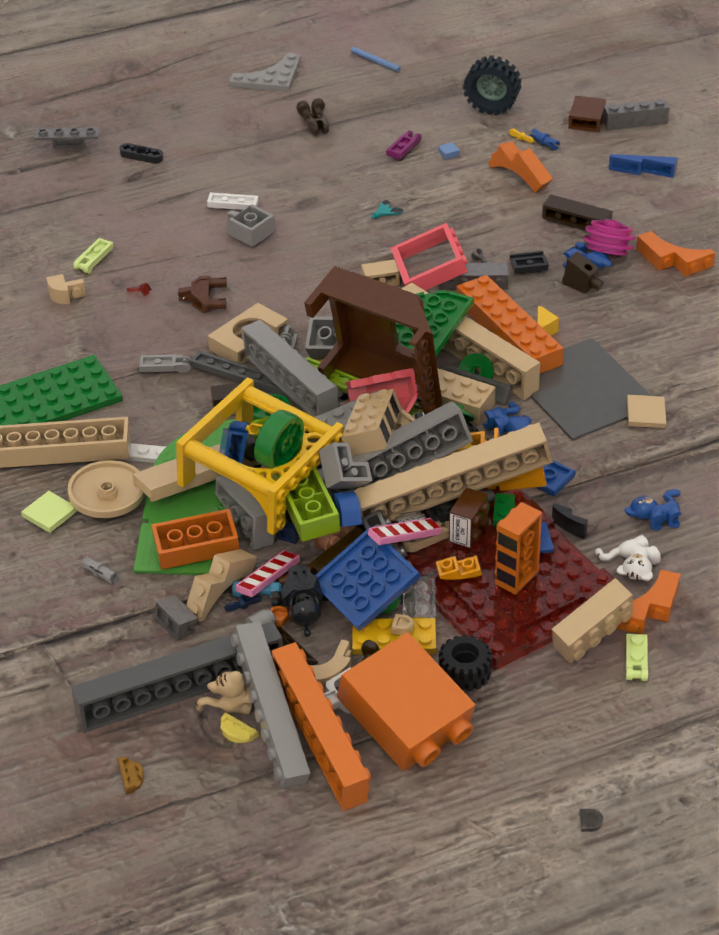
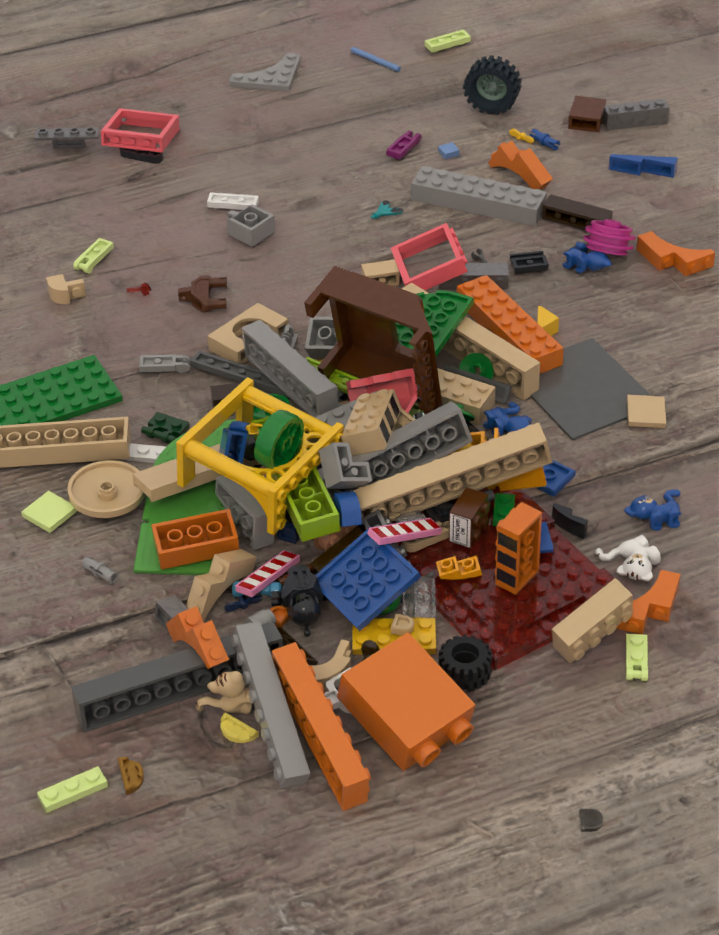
dark brown piece [296,98,329,135] -> none
dark brown torso [562,251,604,293] -> none
none -> yellowish green plate [37,766,108,813]
none -> coral window [101,108,180,153]
none -> dark green plate [141,412,190,443]
none -> orange arch [166,606,229,669]
none -> light grey brick [411,166,547,226]
none -> yellowish green plate [425,29,471,53]

